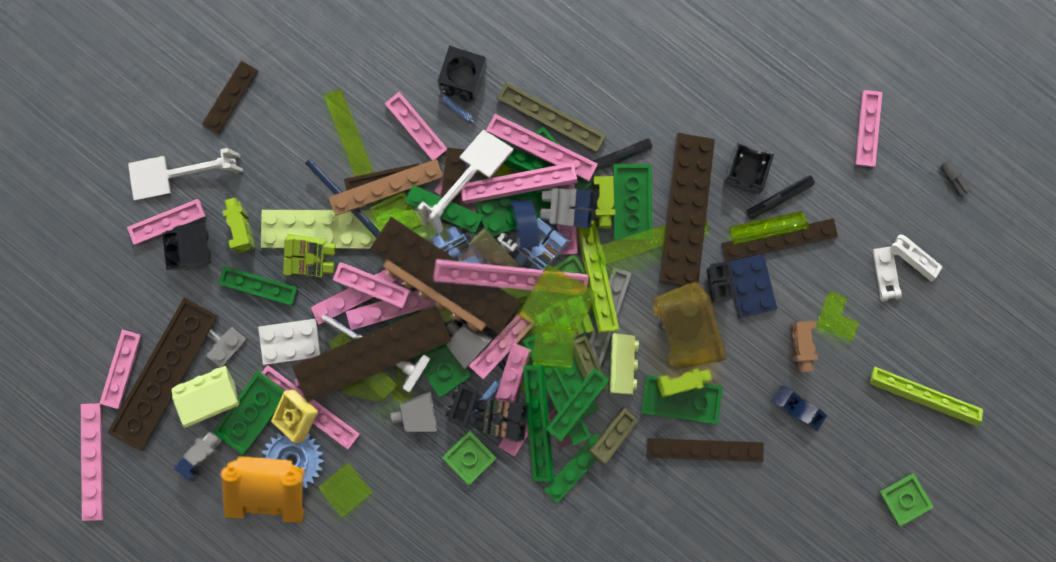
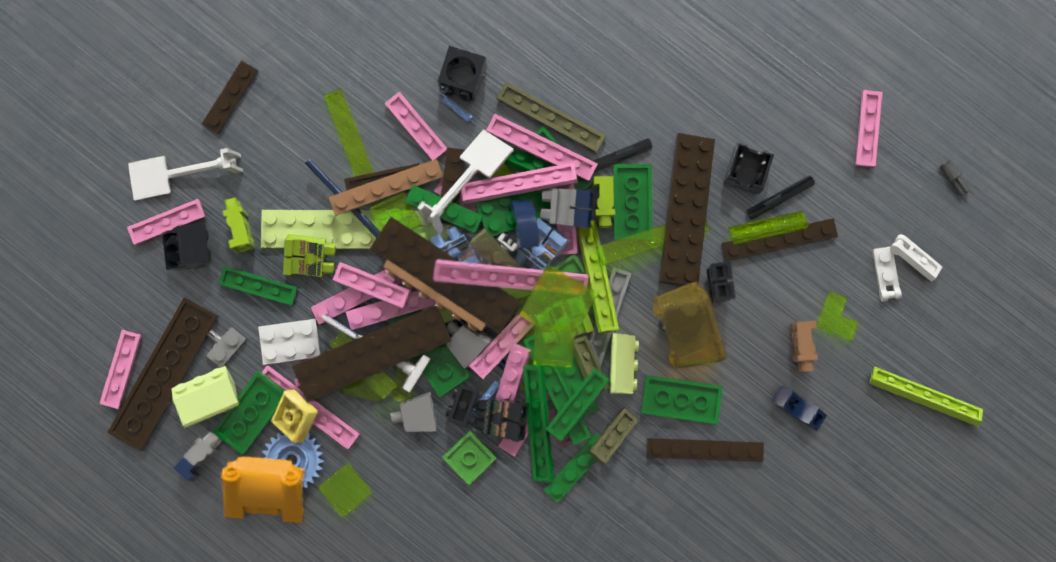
bright pink plate [81,403,103,521] -> none
lime hips [656,368,712,397] -> none
dark blue plate [730,254,777,318] -> none
bright green plate [879,473,934,527] -> none

